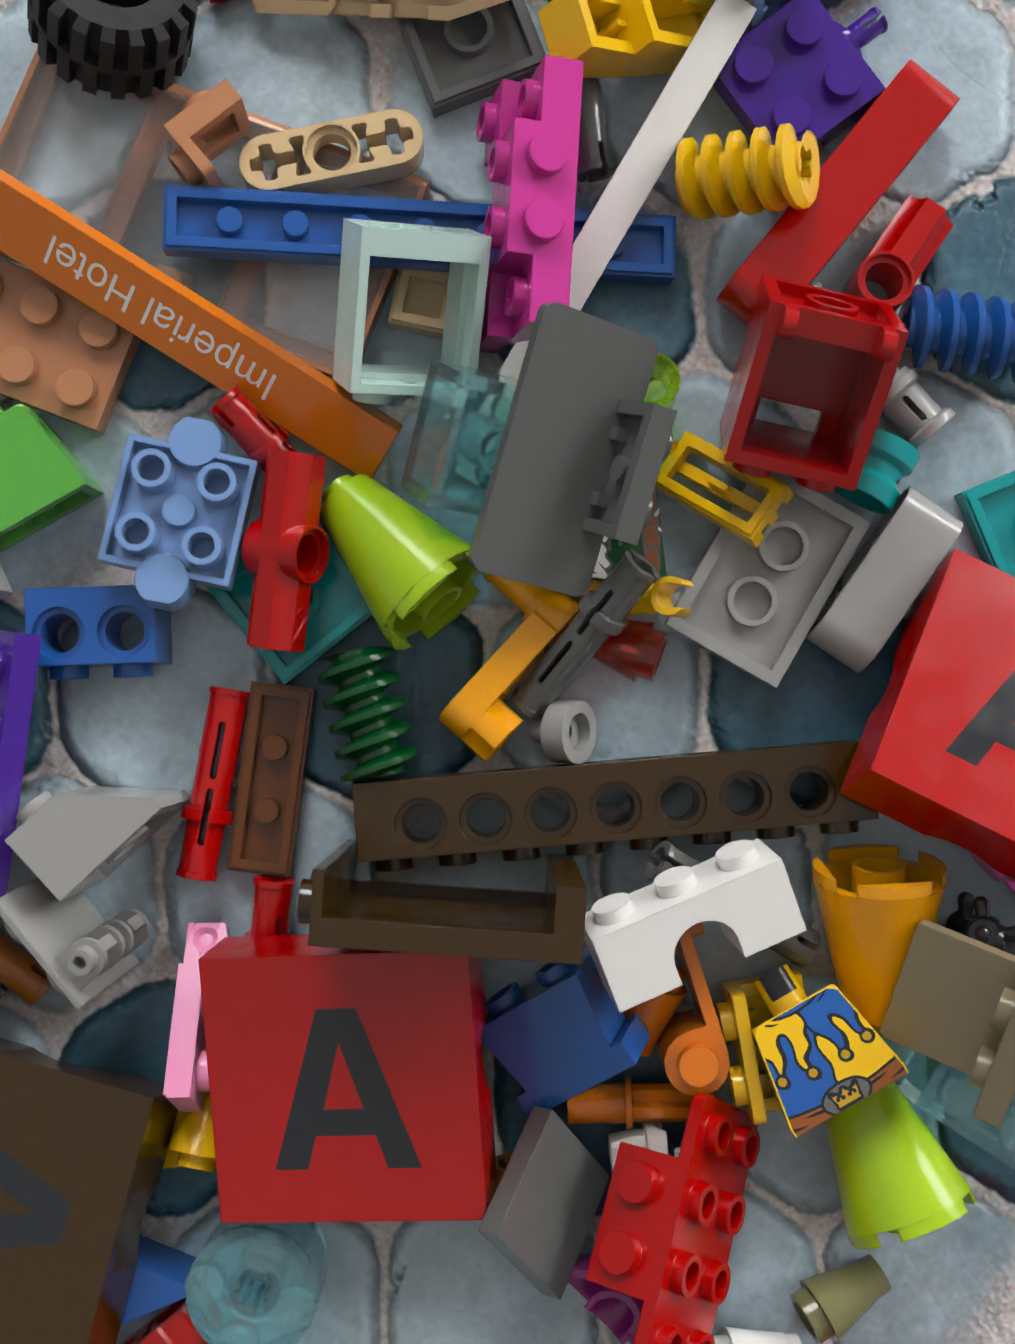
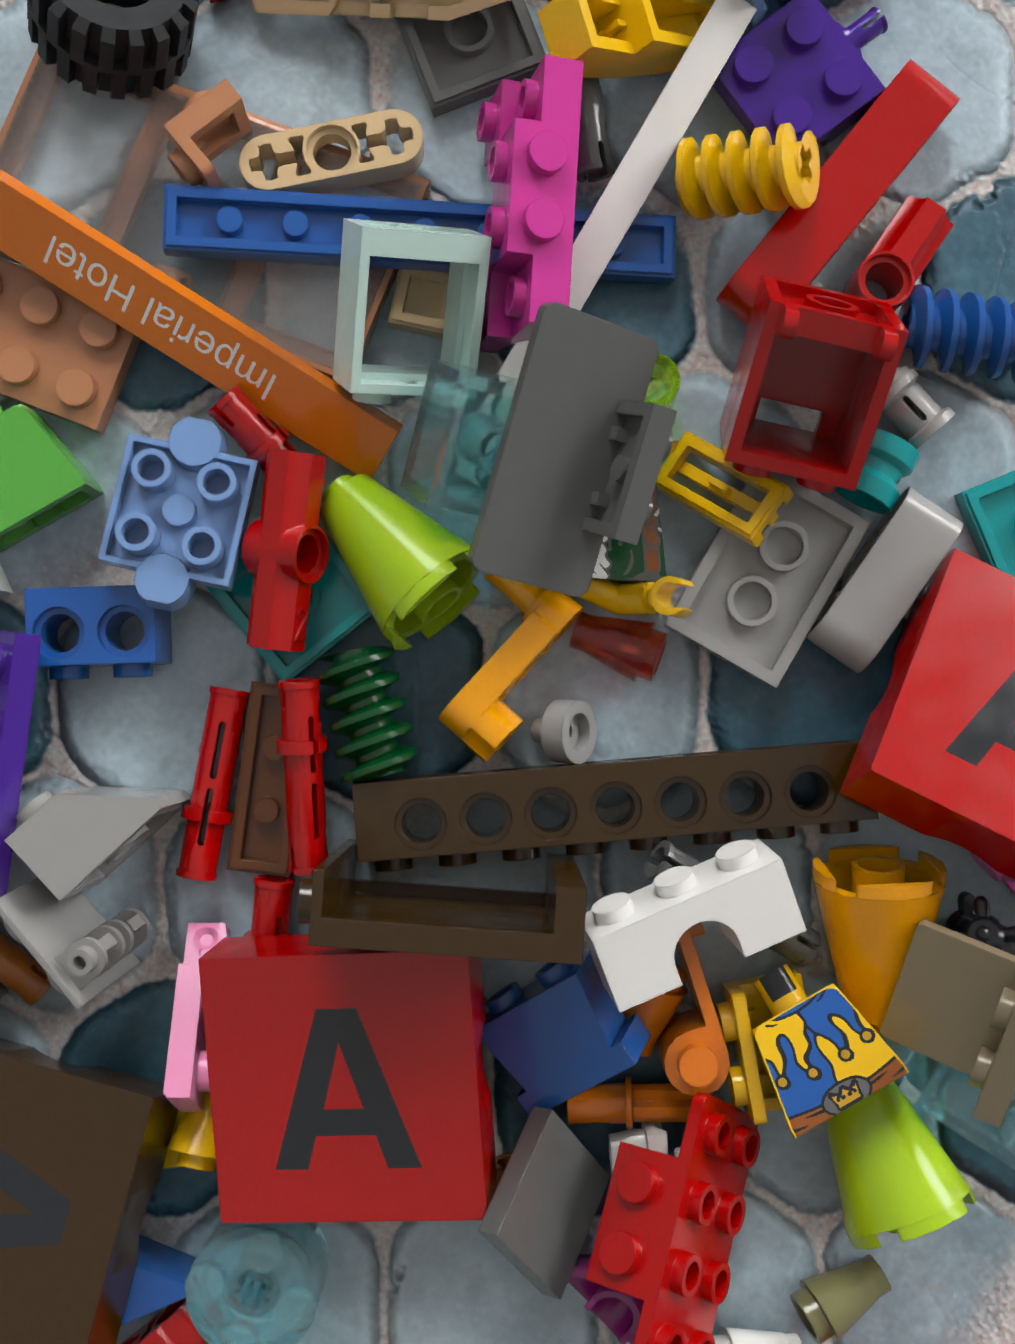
dark grey pin [512,550,660,720] -> none
none -> red pin [276,677,328,876]

